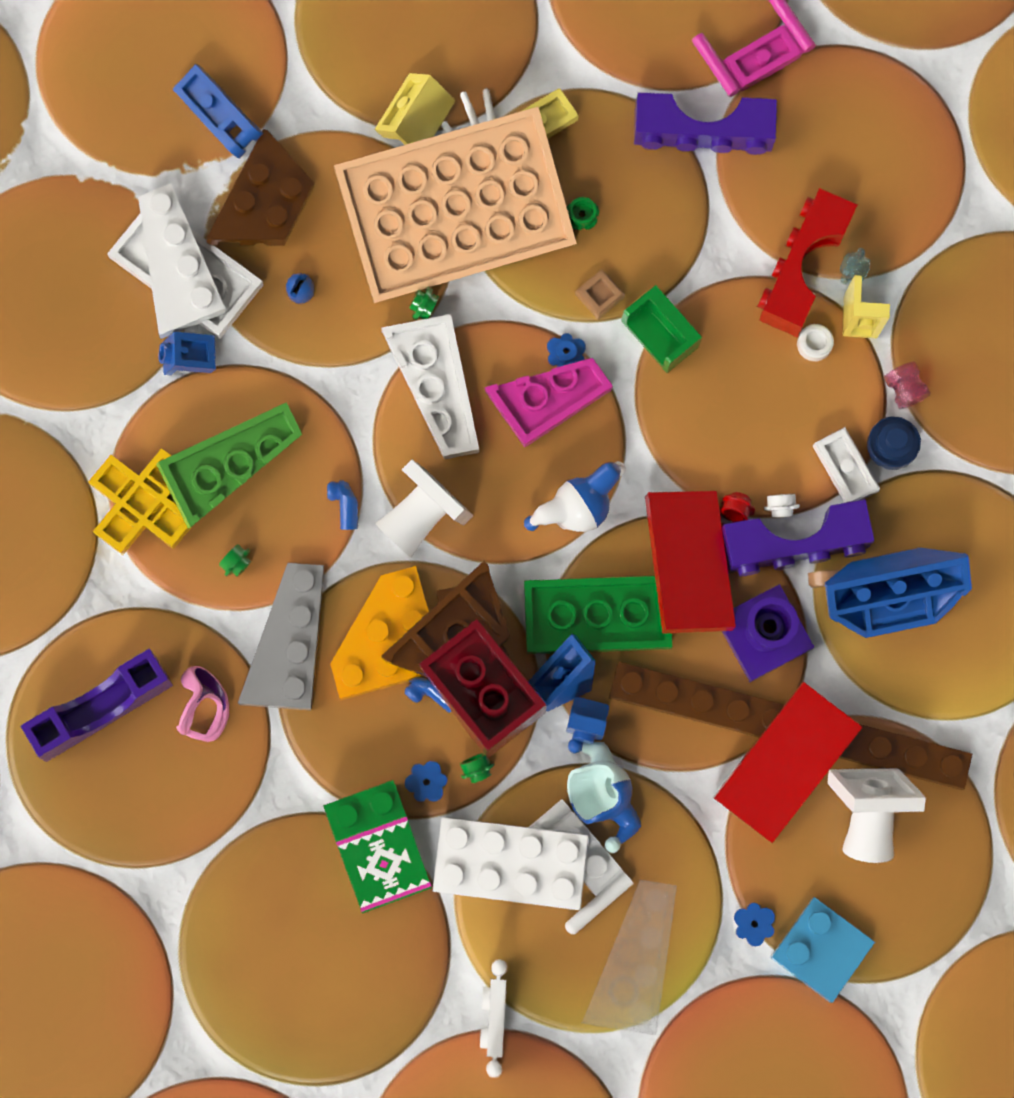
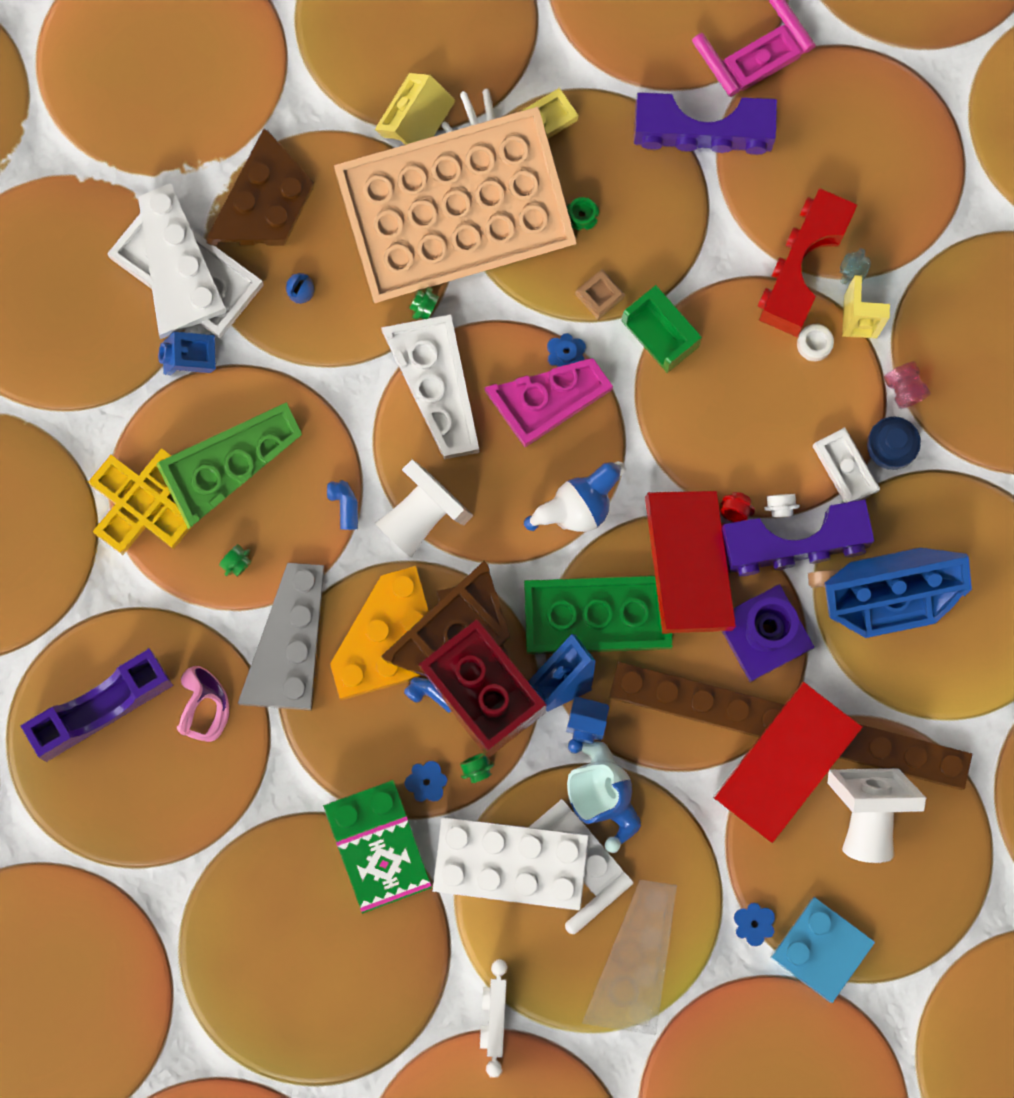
plate [173,64,263,159] -> none

